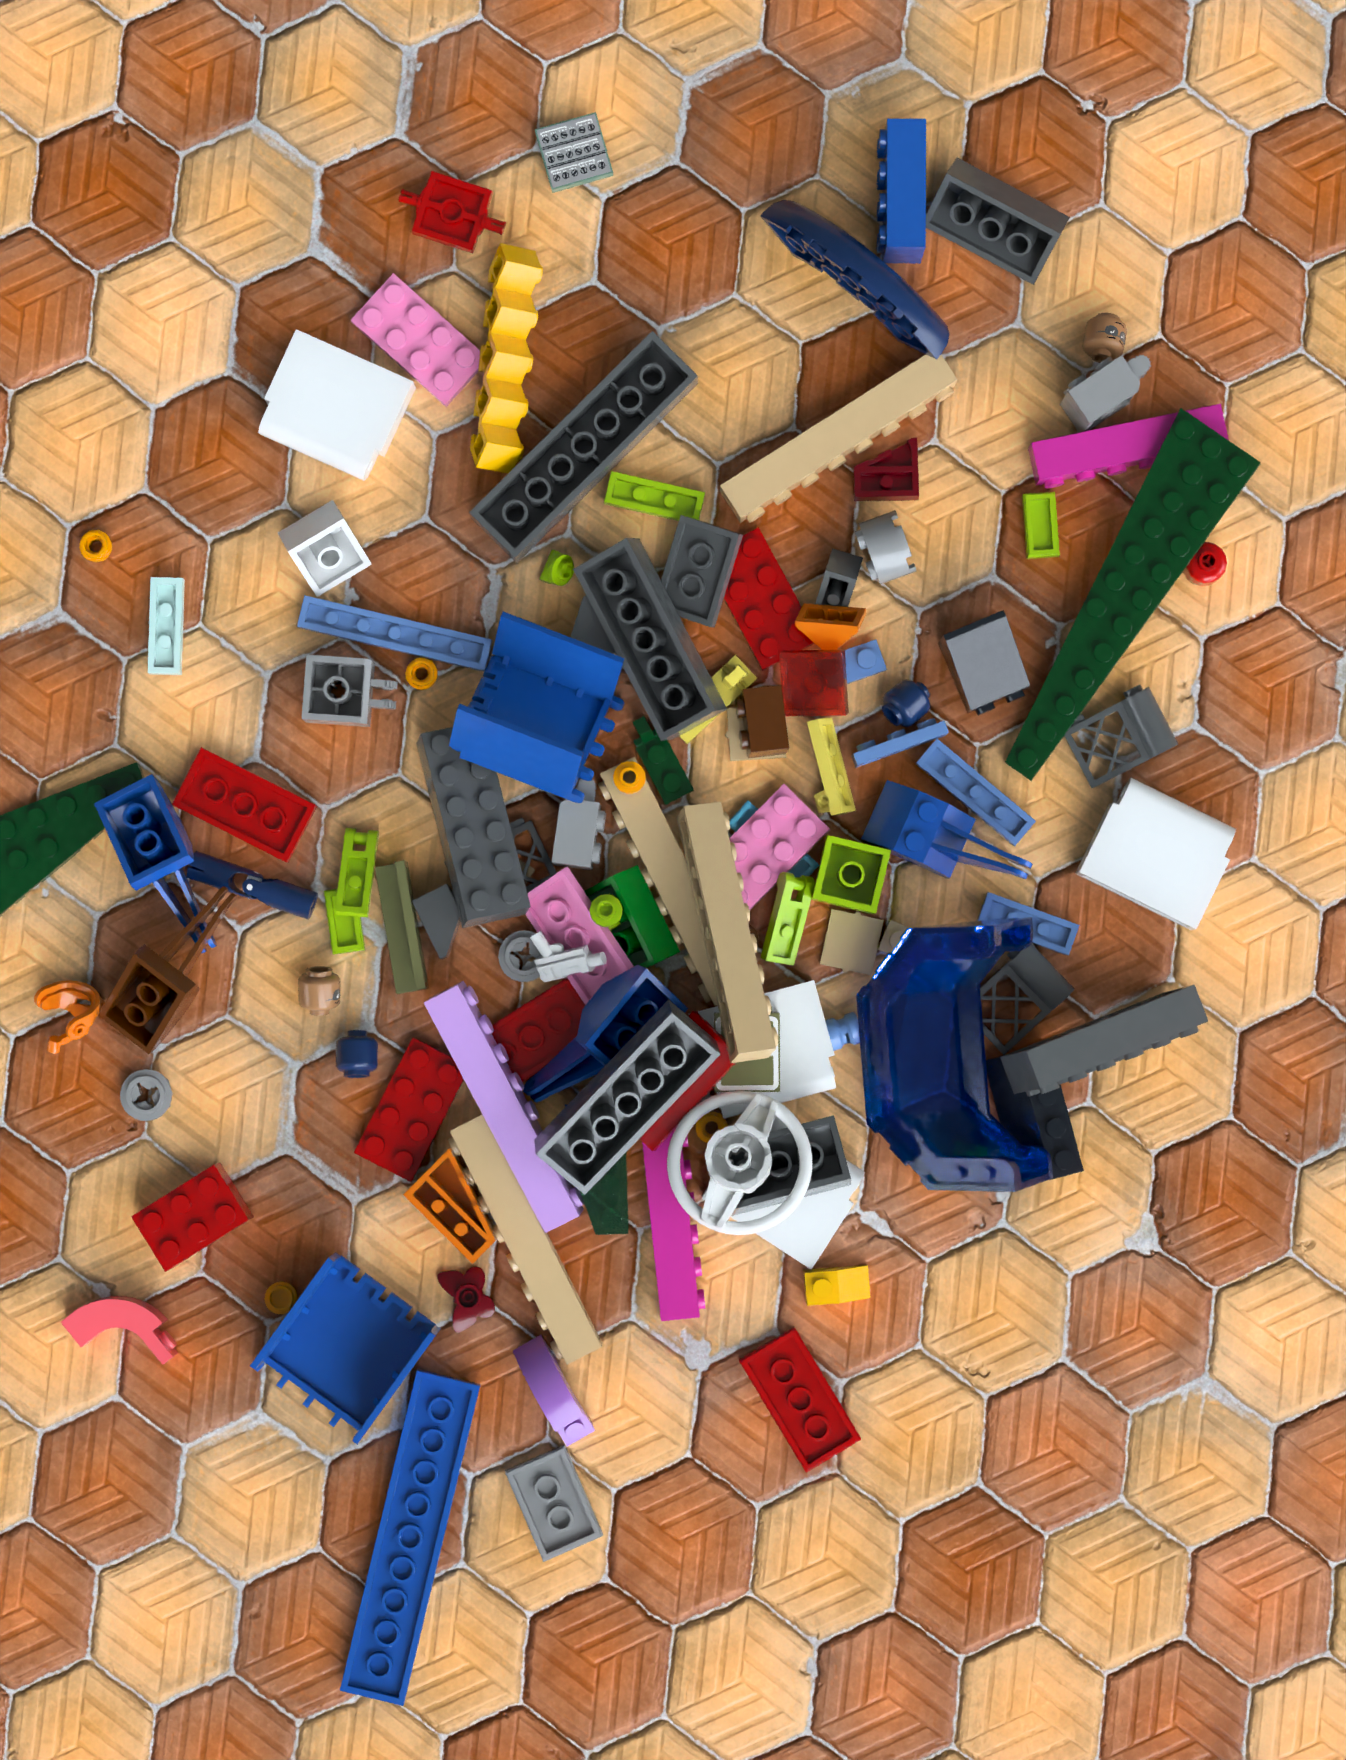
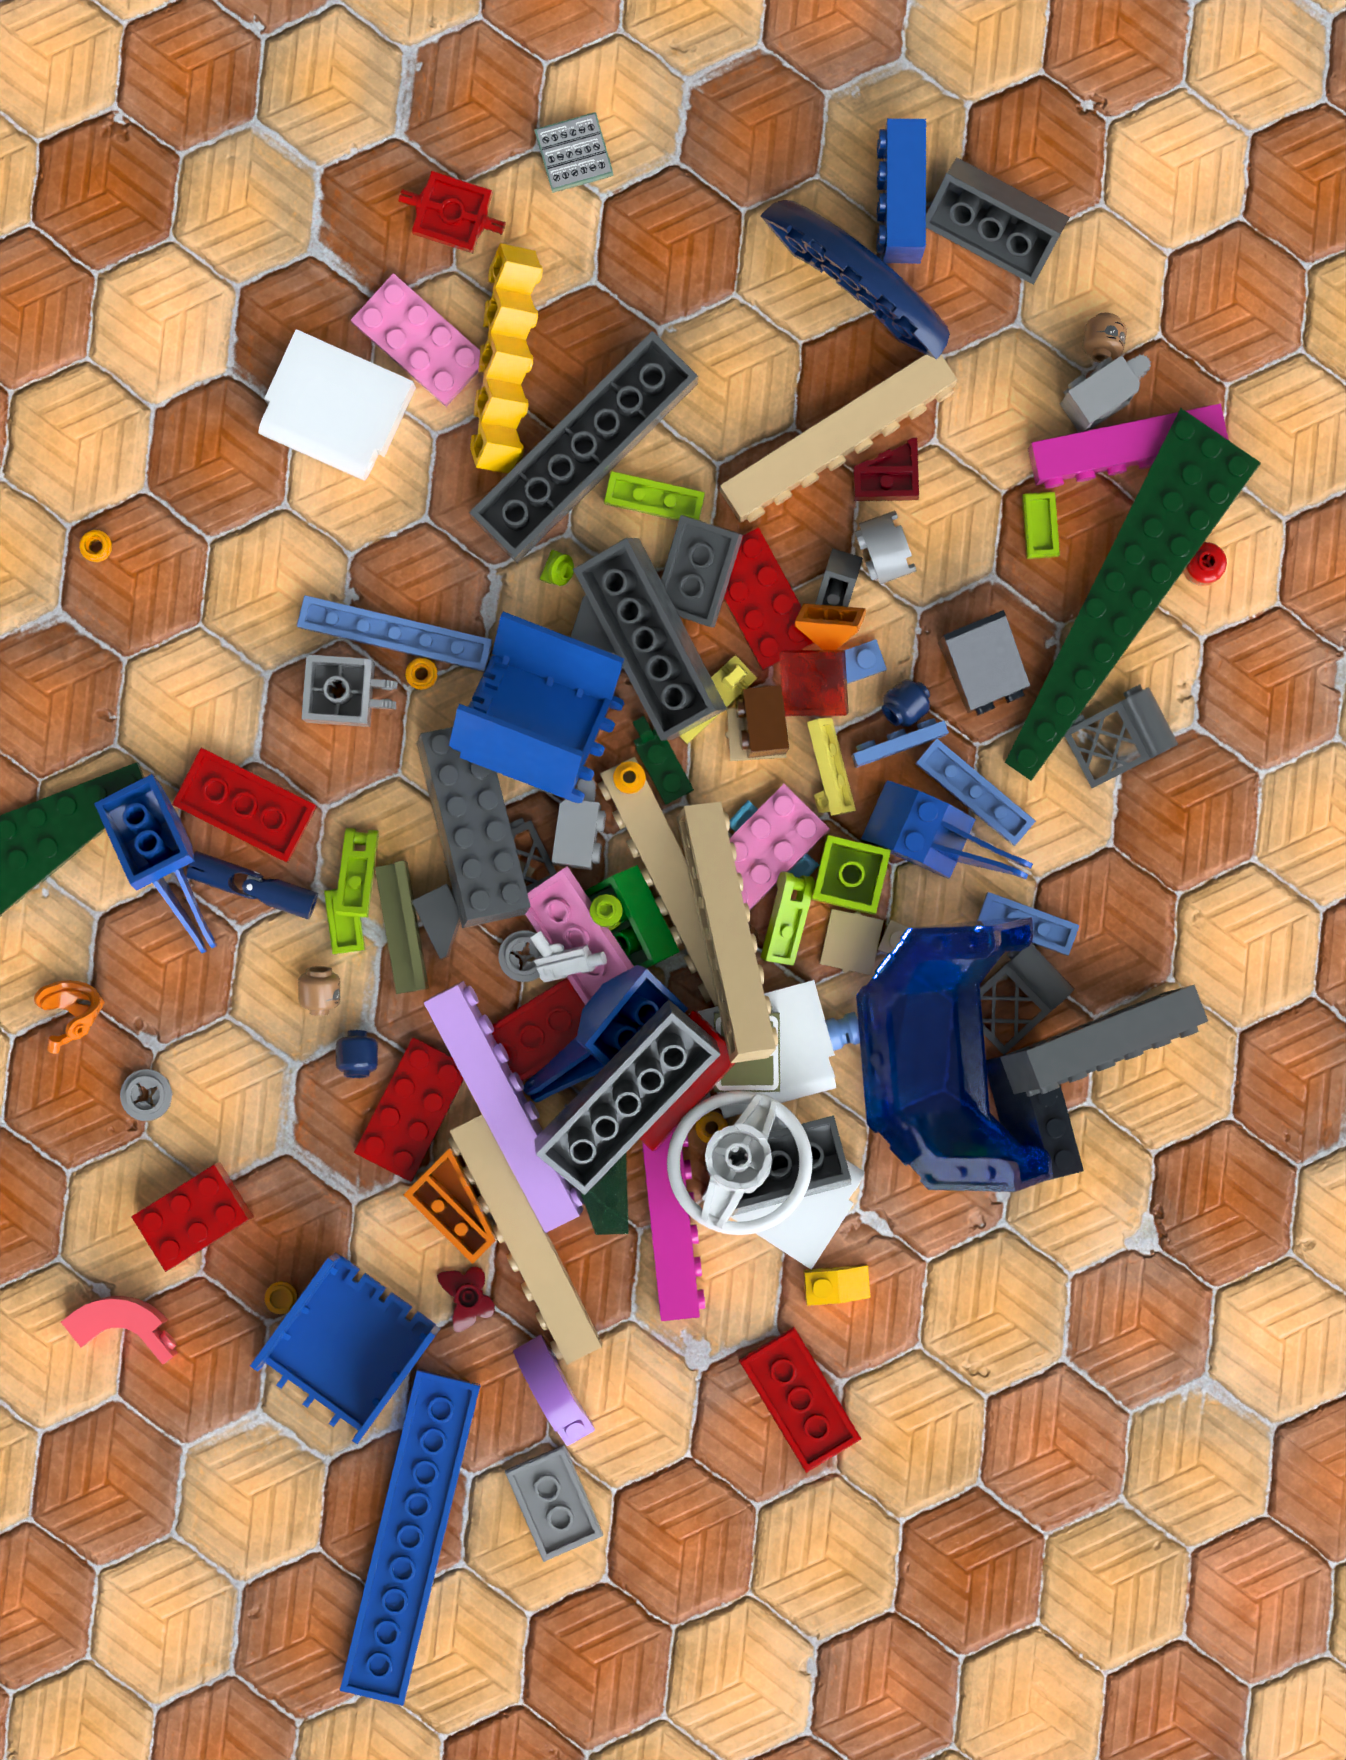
reddish brown slope [98,886,237,1054] -> none
light aqua plate [147,577,185,675] -> none
white slope [278,500,372,597] -> none
white piece [1075,778,1236,930] -> none

